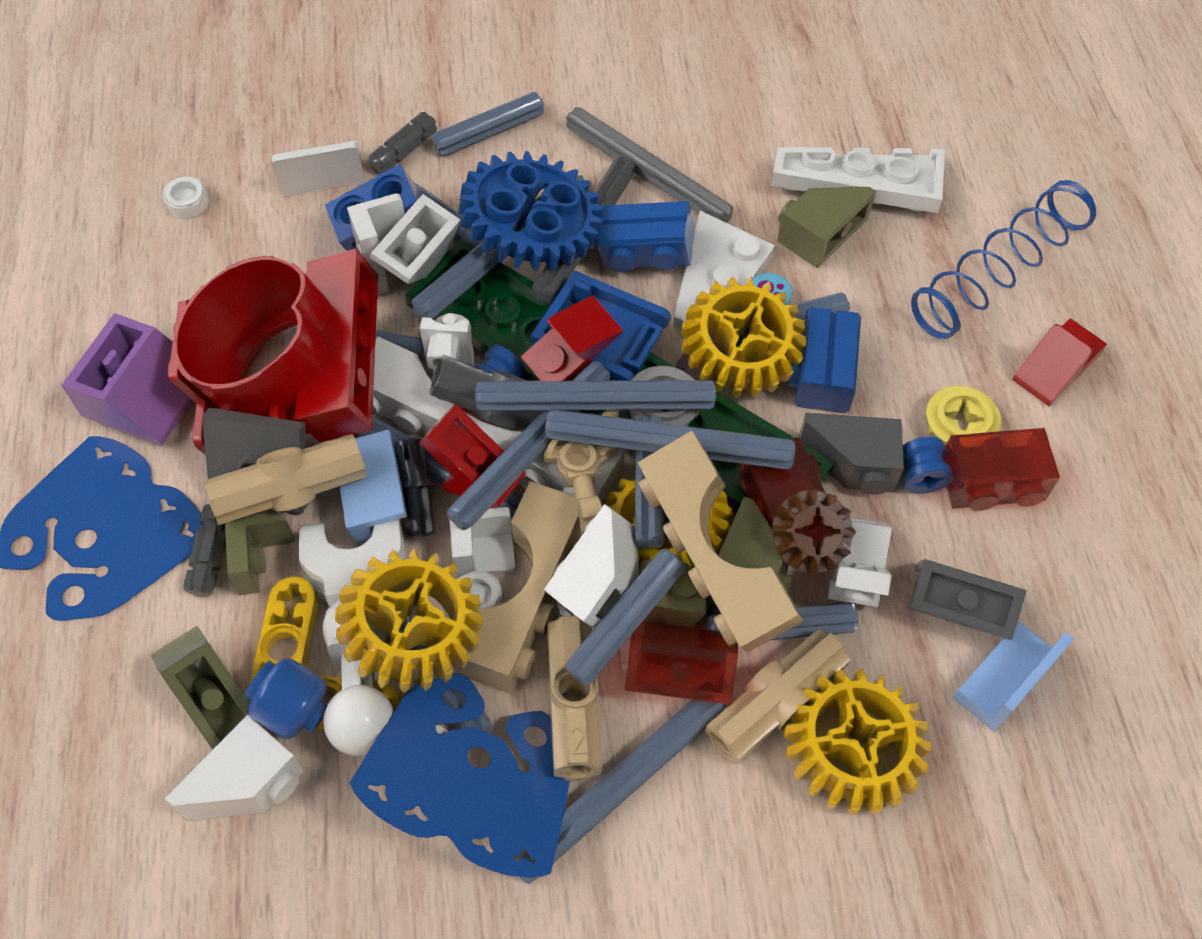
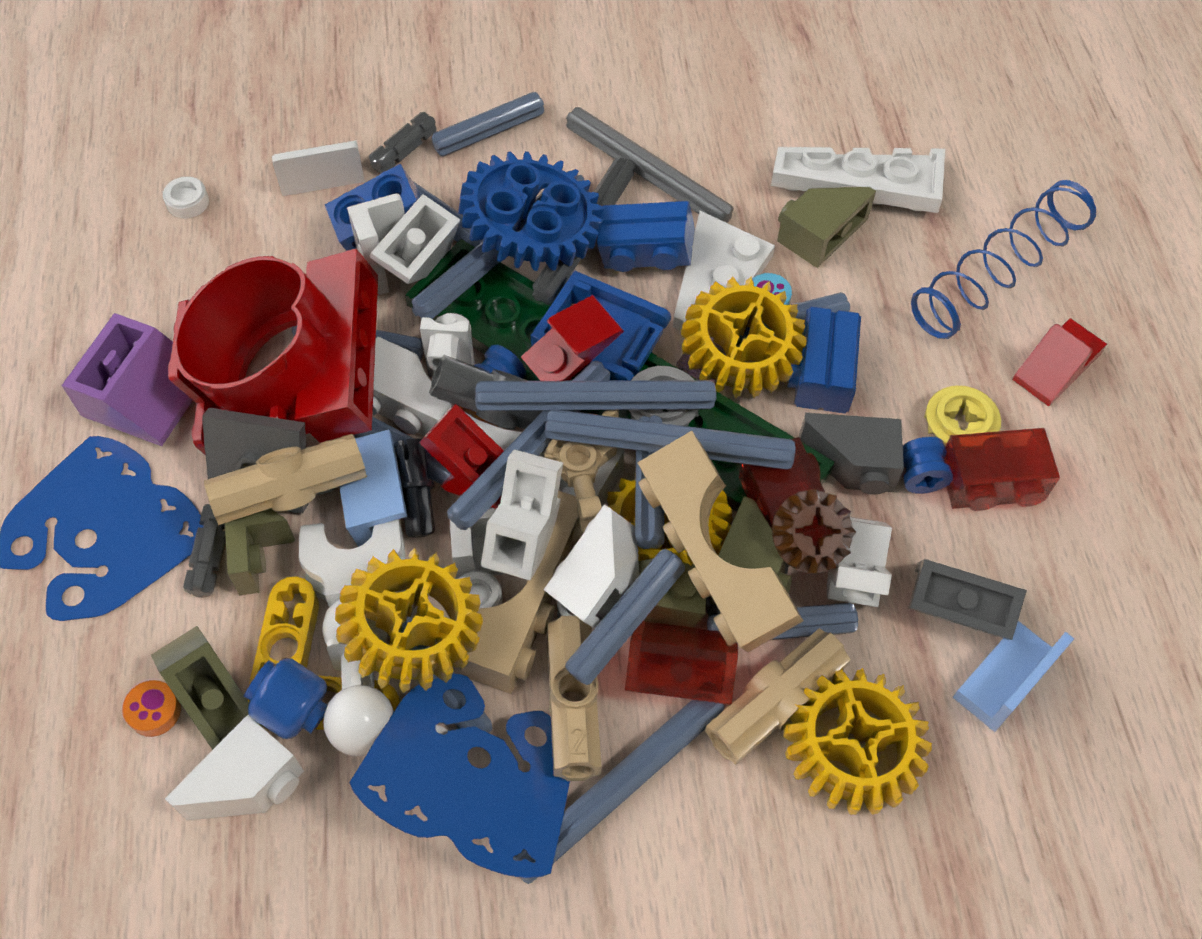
none -> orange tile [122,680,181,737]
none -> white brick [481,450,563,580]

